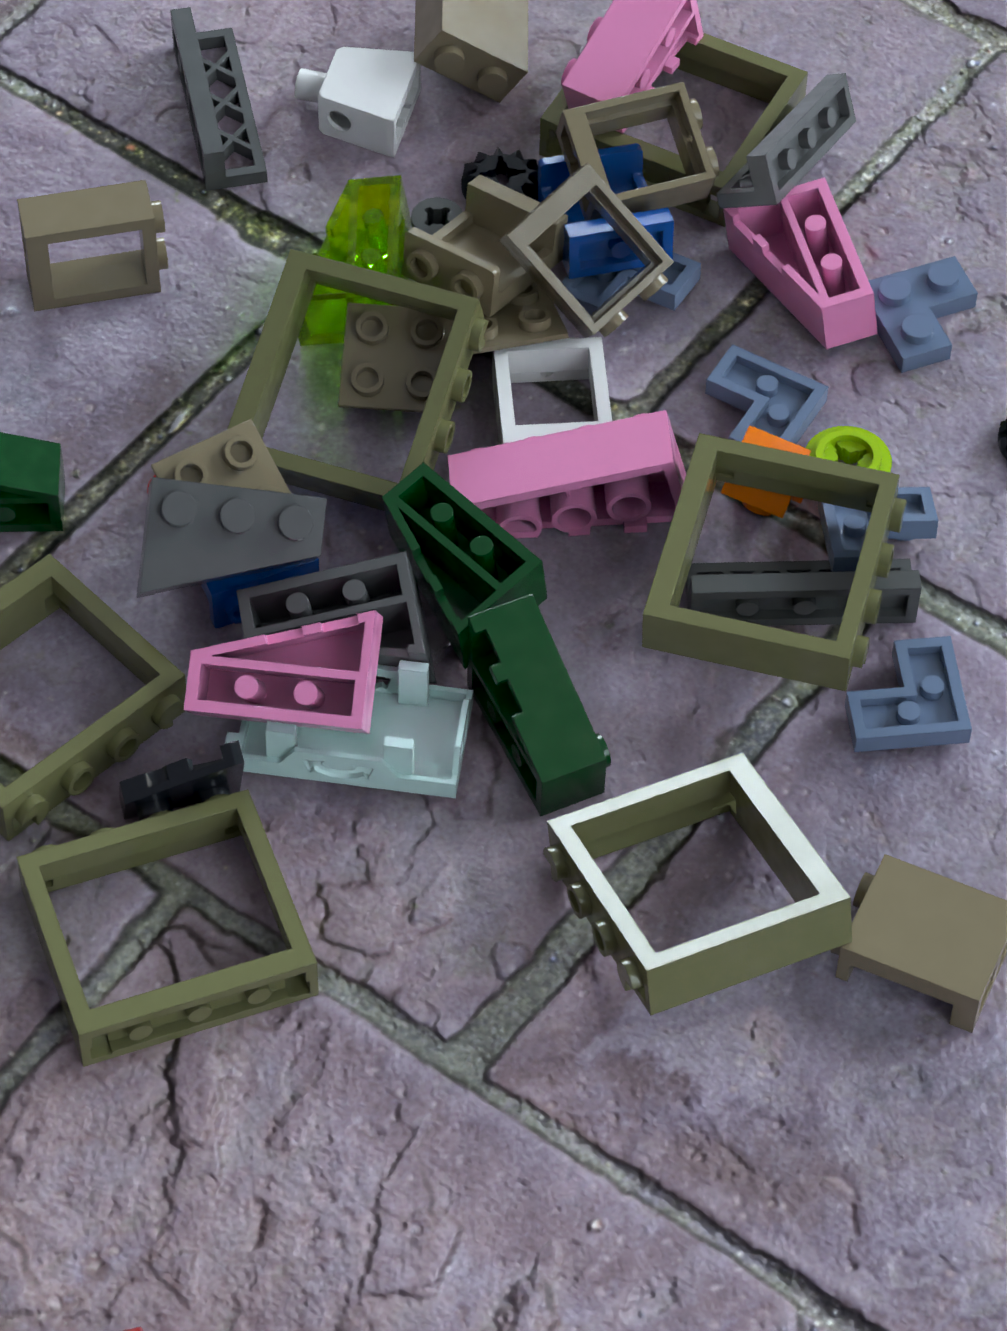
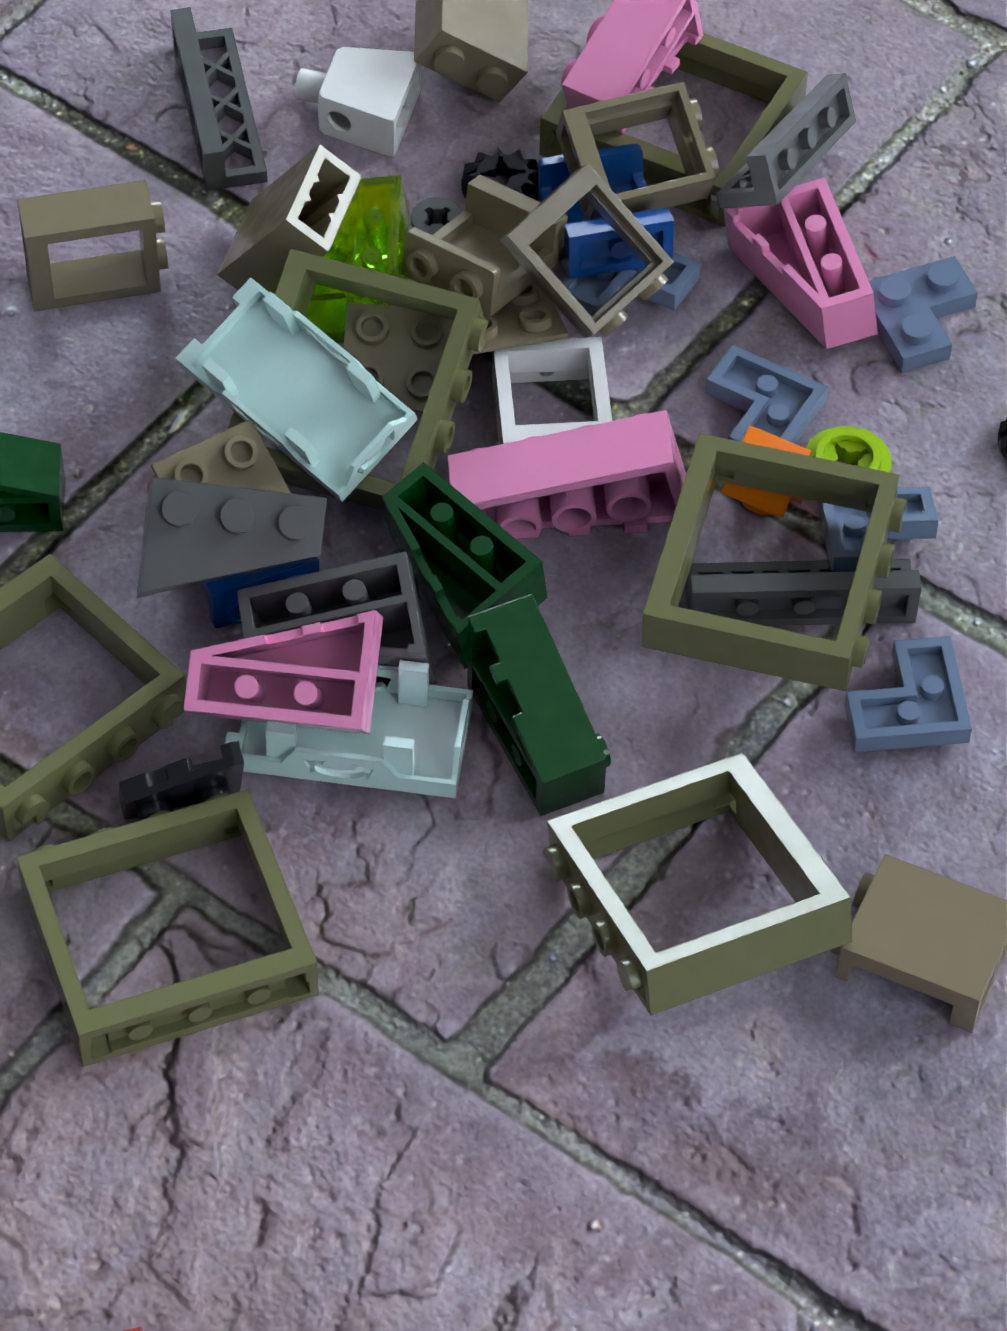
none -> light aqua piece [175,277,417,502]
none -> dark tan brick [217,144,362,294]

